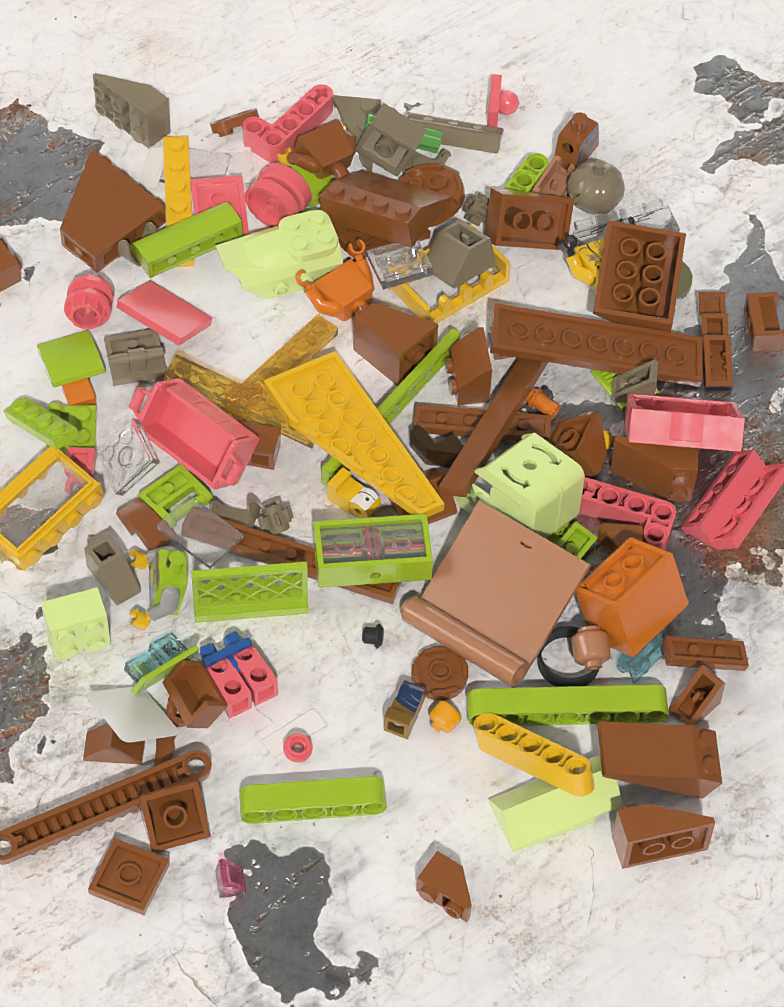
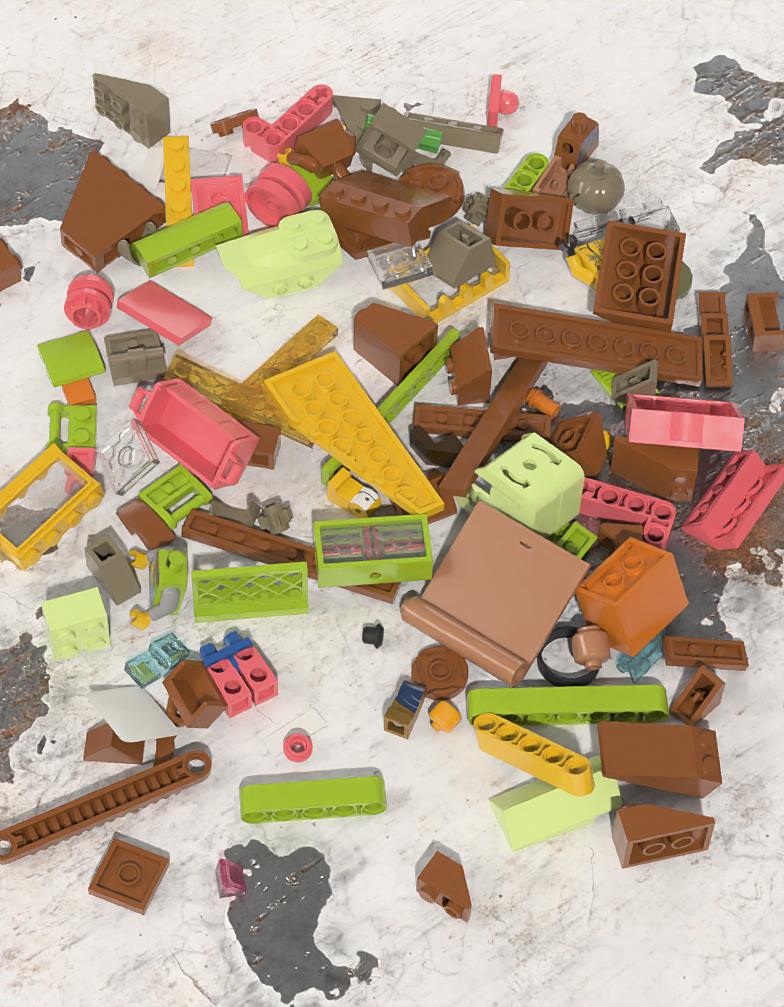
lime plate [3,397,80,450] -> none
lime window [131,645,200,695] -> none
dark orange slope [138,779,211,853] -> none
clear piece [156,495,244,569] -> none
orange torso [296,239,375,321] -> none

